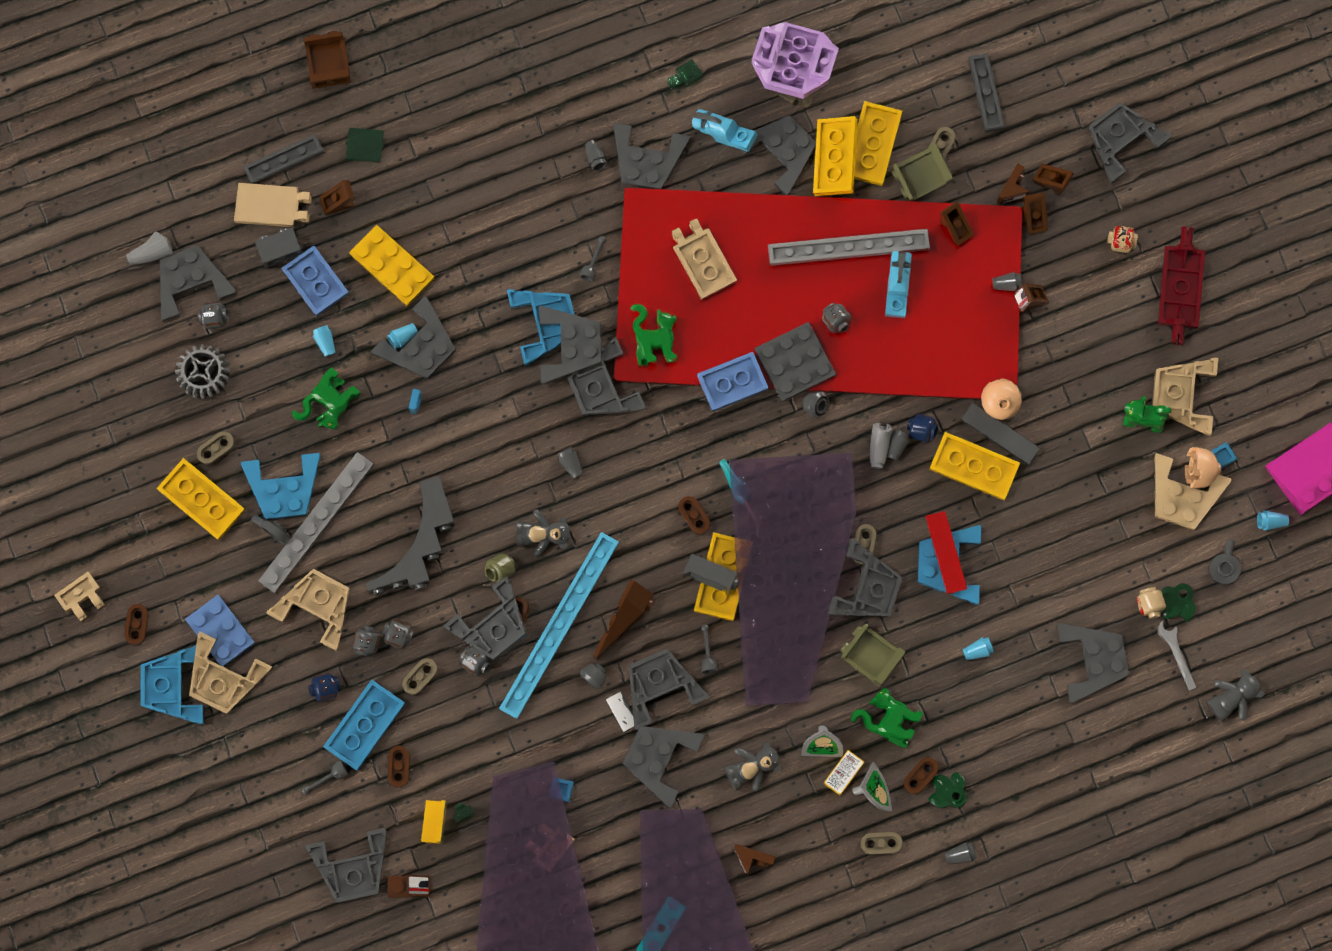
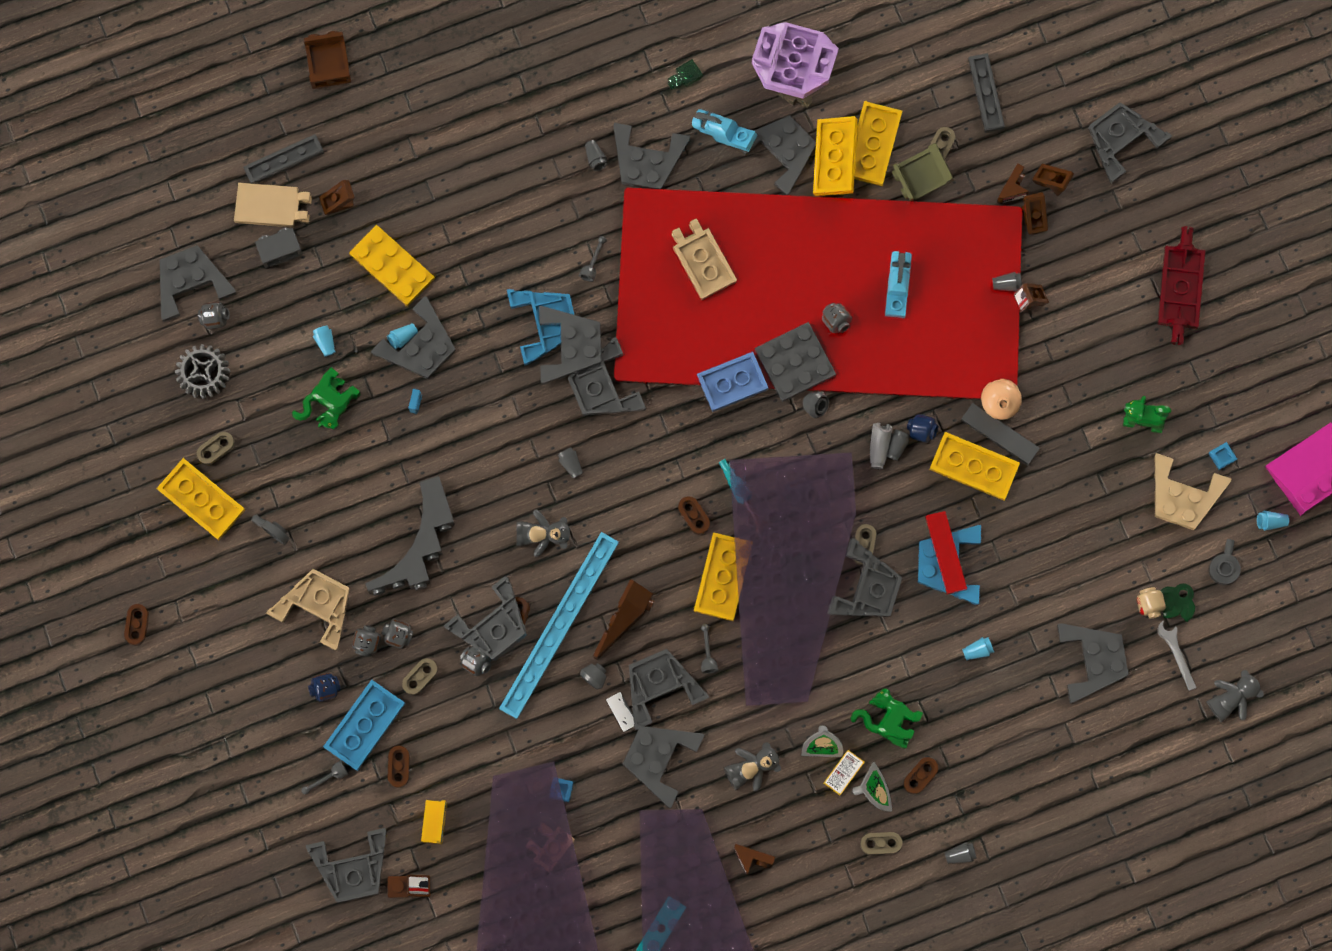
tan plate [54,572,105,621] -> none
light grey piece [126,231,173,265] -> none
dark azure wing [140,645,204,724] -> none
medium blue plate [185,595,256,667] -> none
tan wing [189,631,272,714] -> none
dark azure wing [241,453,321,520] -> none
light grey plate [258,452,374,594] -> none
medium blue plate [281,246,349,317] -> none
clear green piece [345,128,384,163] -> none
clear green plate [452,802,475,824] -> none
olive head [484,553,515,583] -> none
green animal [630,304,677,367] -> none
dark grey window [682,553,739,595] -> none
light grey plate [768,229,930,266] -> none
olive panel [840,623,905,687] -> none
dark green plate [928,772,967,808] -> none
reddish brown slope [940,201,974,245] -> none
tan head [1107,226,1138,253] -> none
tan wing [1152,358,1218,436] -> none
light nougat cylinder [1185,447,1221,488] -> none

